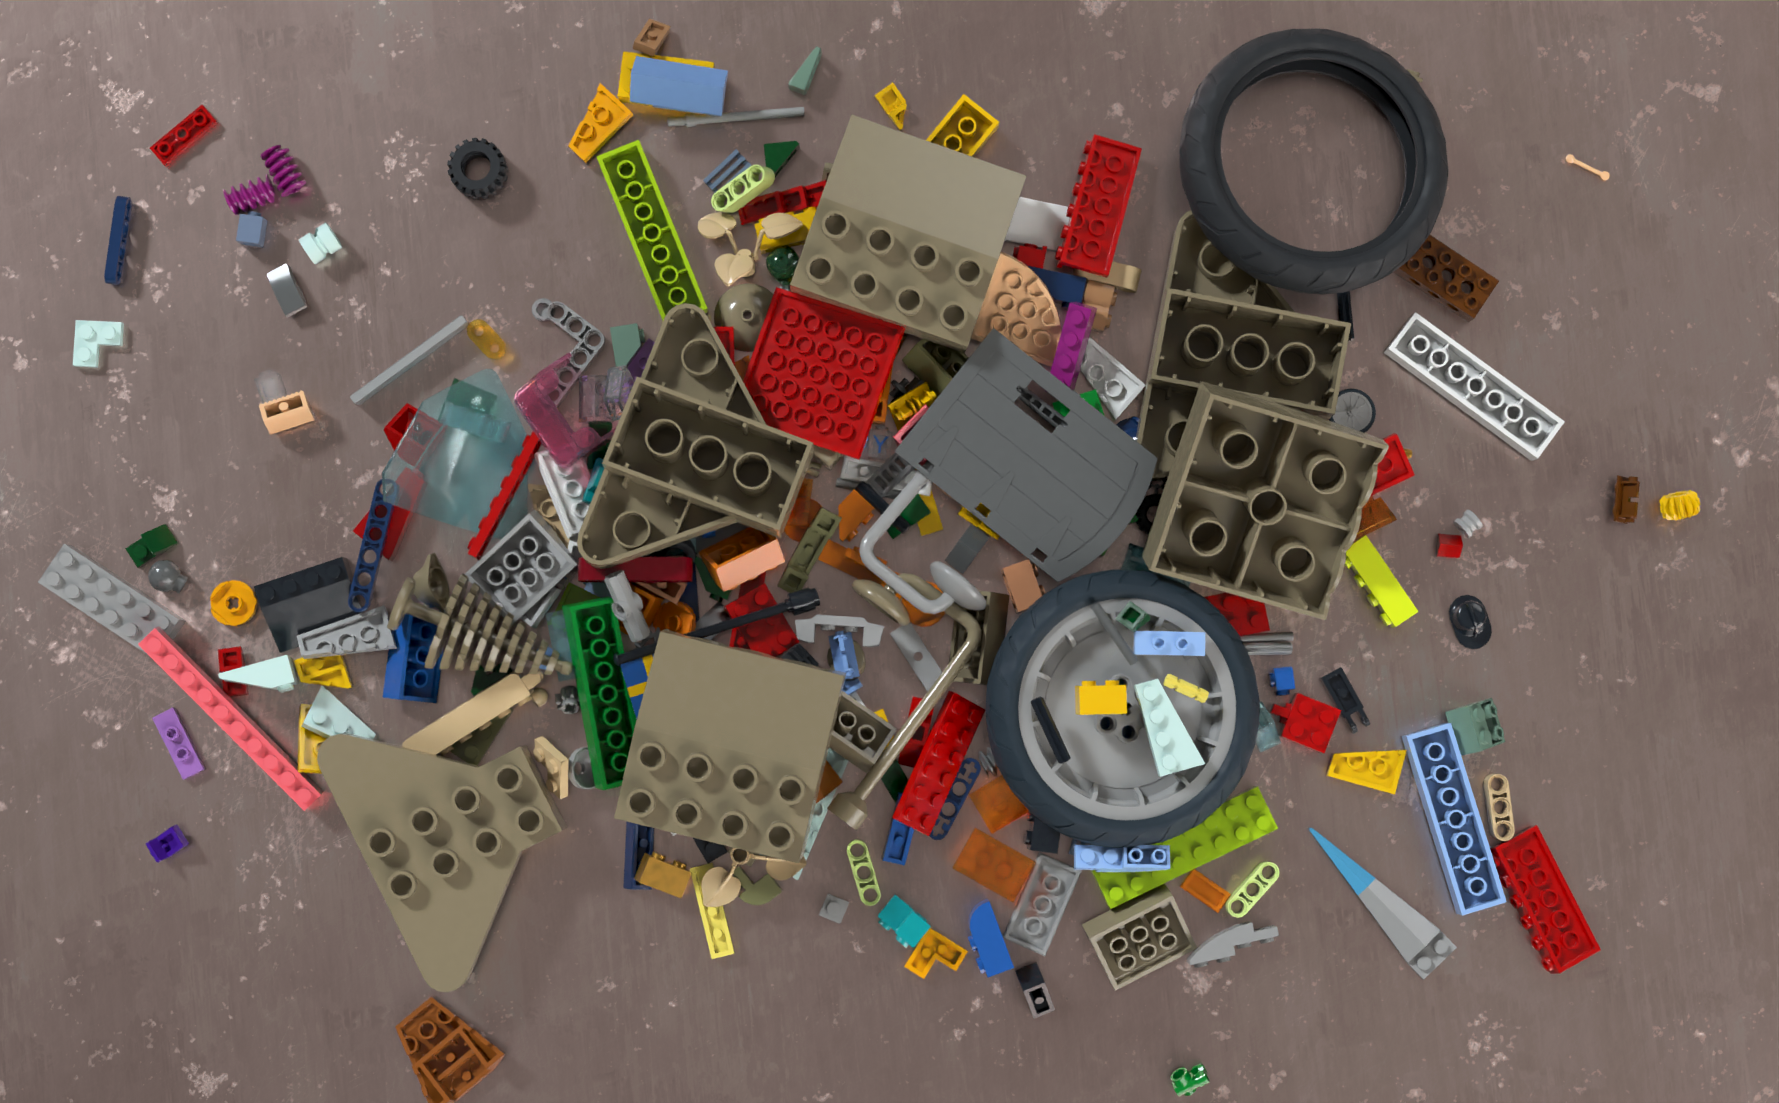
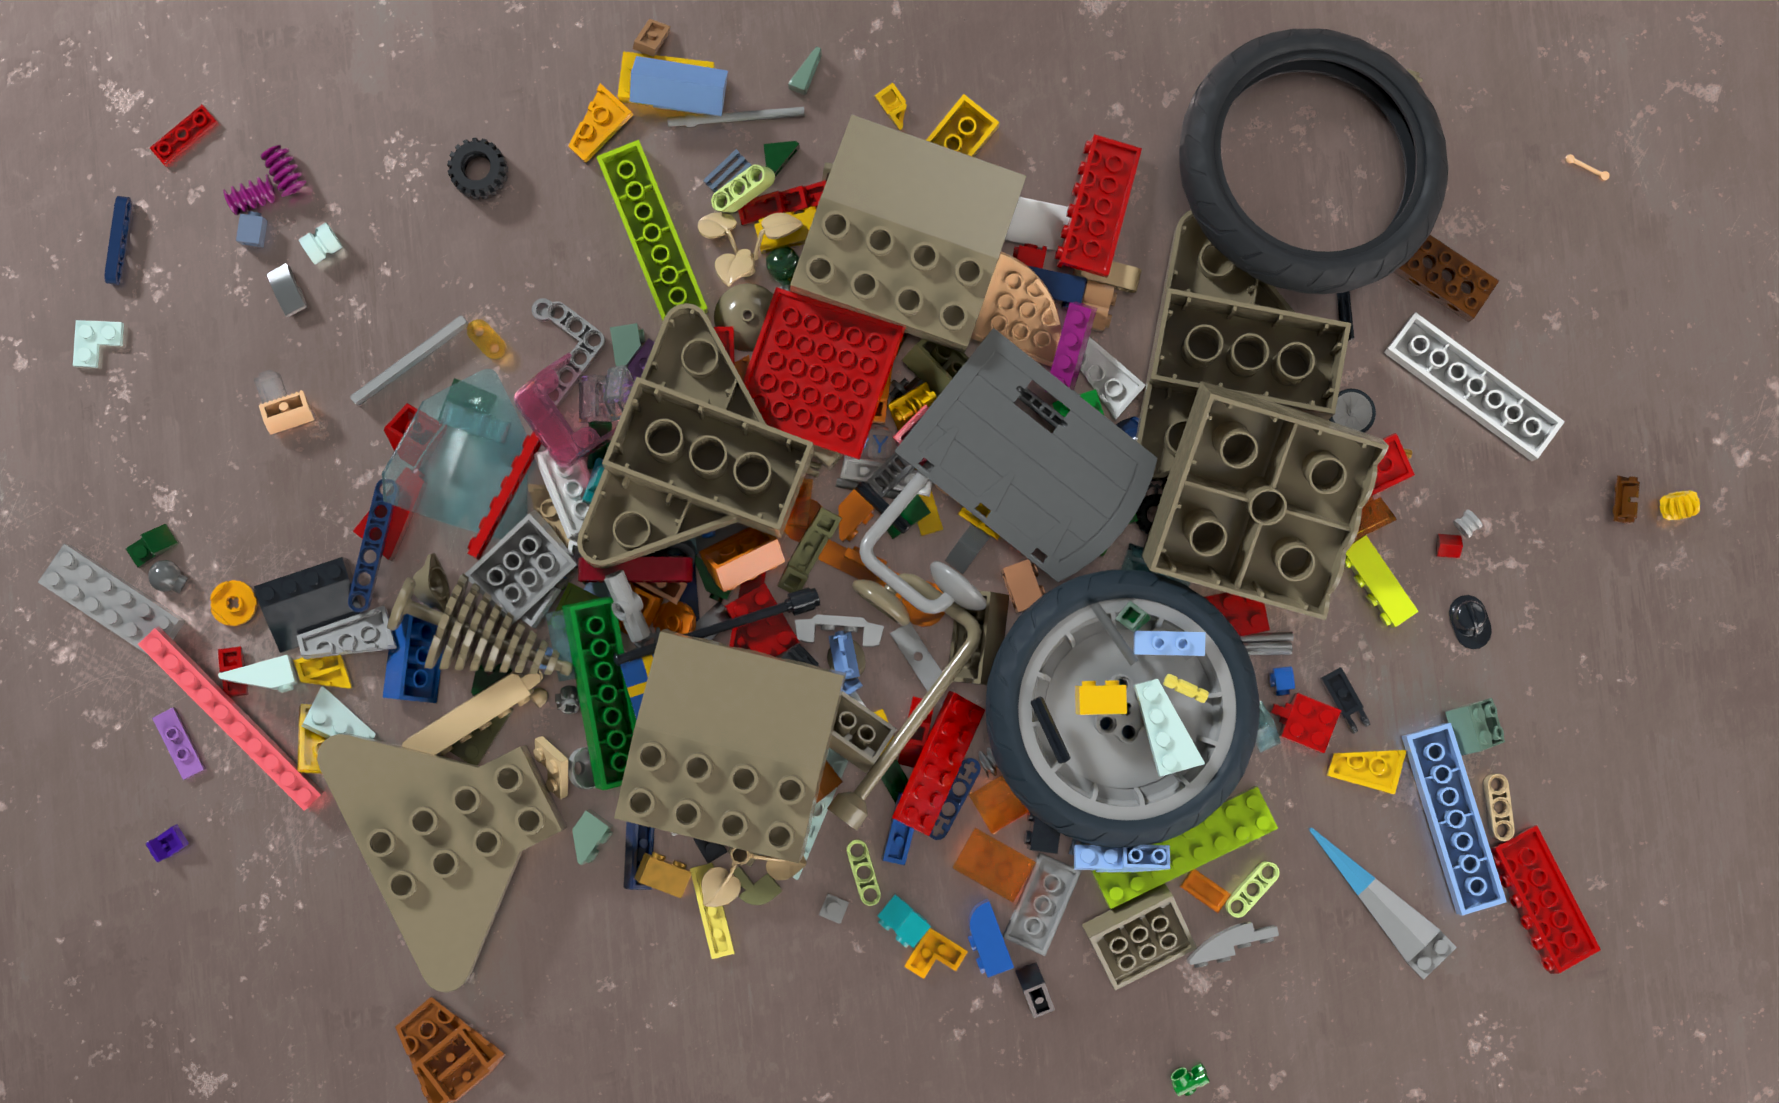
none -> sand green slope [572,809,613,865]

